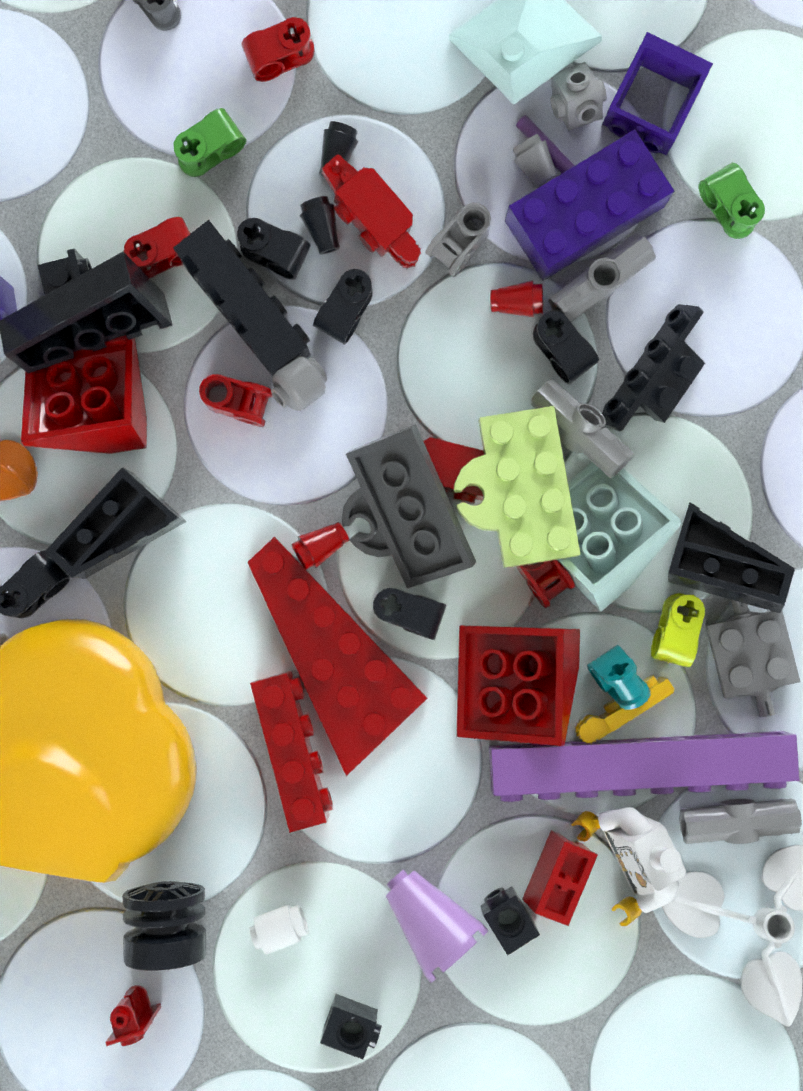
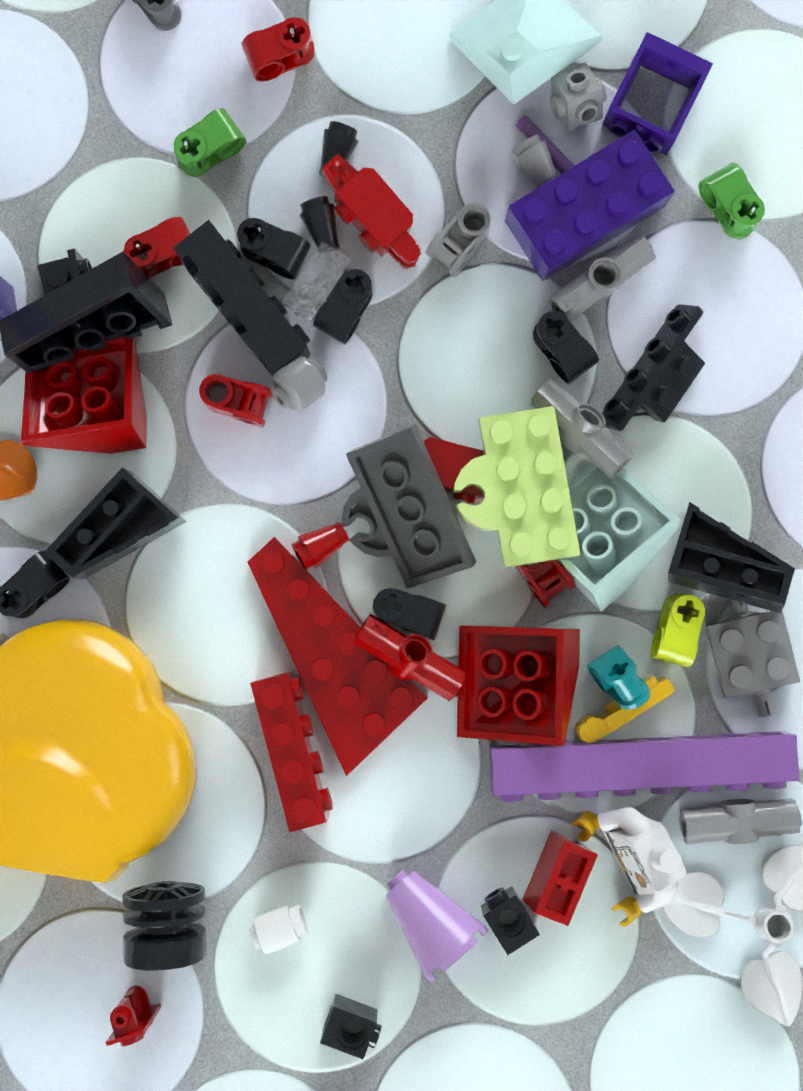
red cone [490,280,543,318] -> none
none -> clear hinge [282,241,353,322]
none -> red piece [353,613,466,701]

